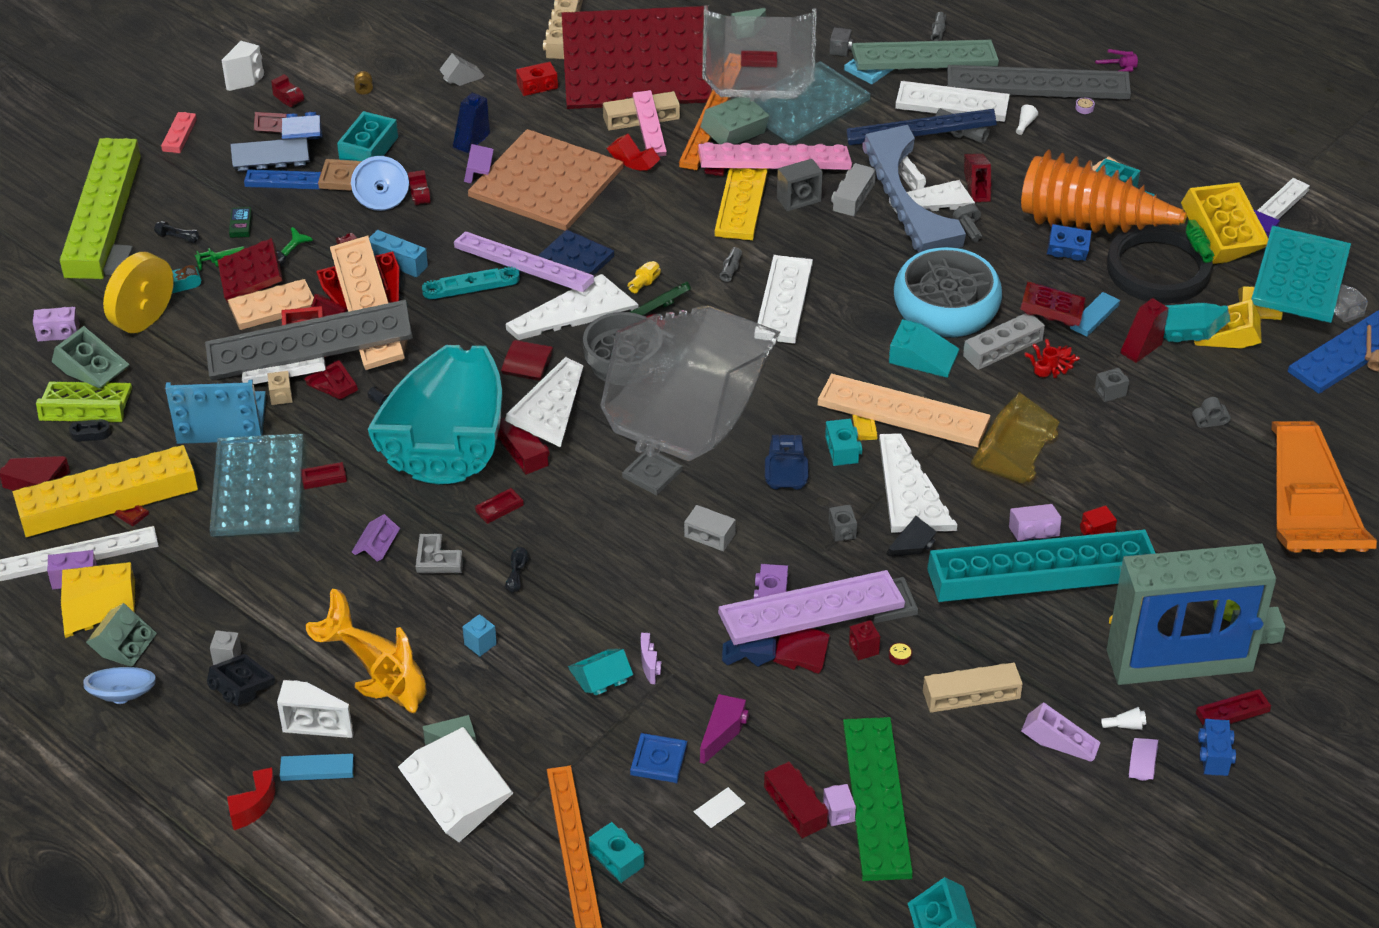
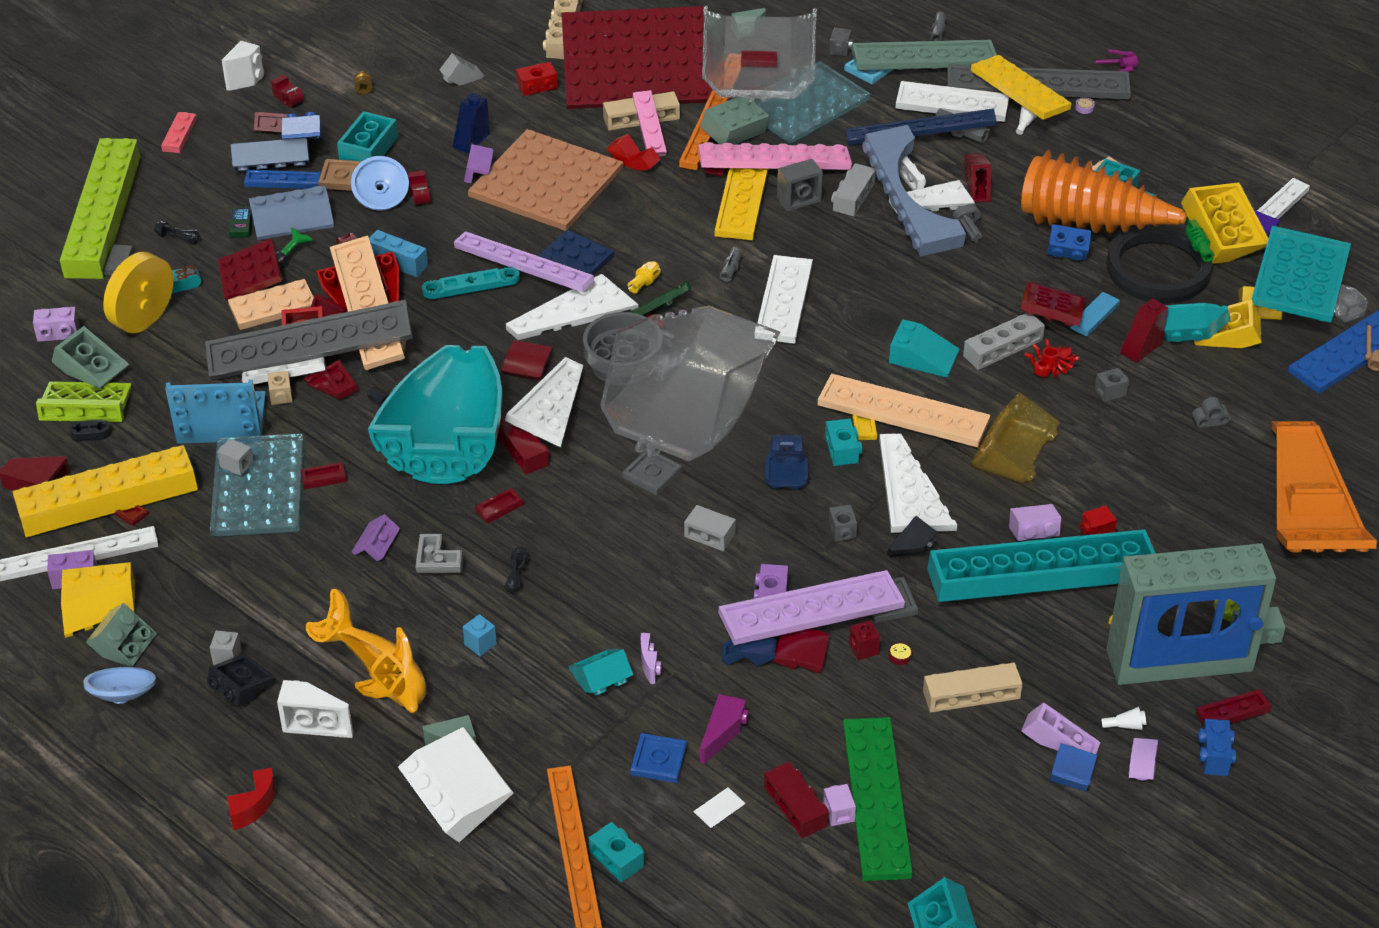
green piece [195,246,244,271] -> none
dark azure tile [280,754,354,781] -> none
wheel [894,247,1002,337] -> none
none -> light grey brick [217,439,254,476]
none -> sand blue slope [249,186,334,240]
none -> yellow plate [971,55,1071,120]
none -> blue piece [1050,743,1097,792]

